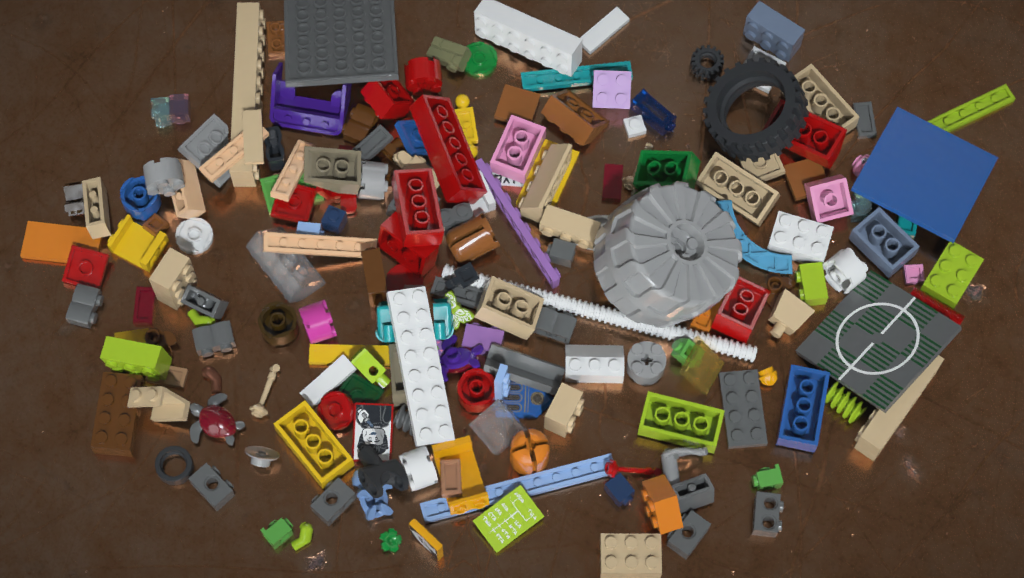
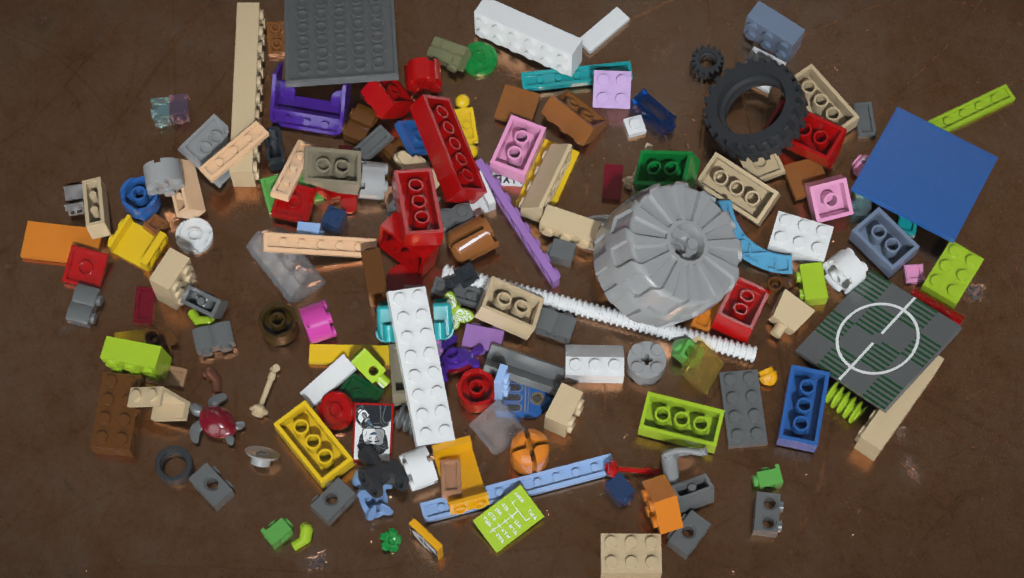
tan tile [242,109,264,165] -> none

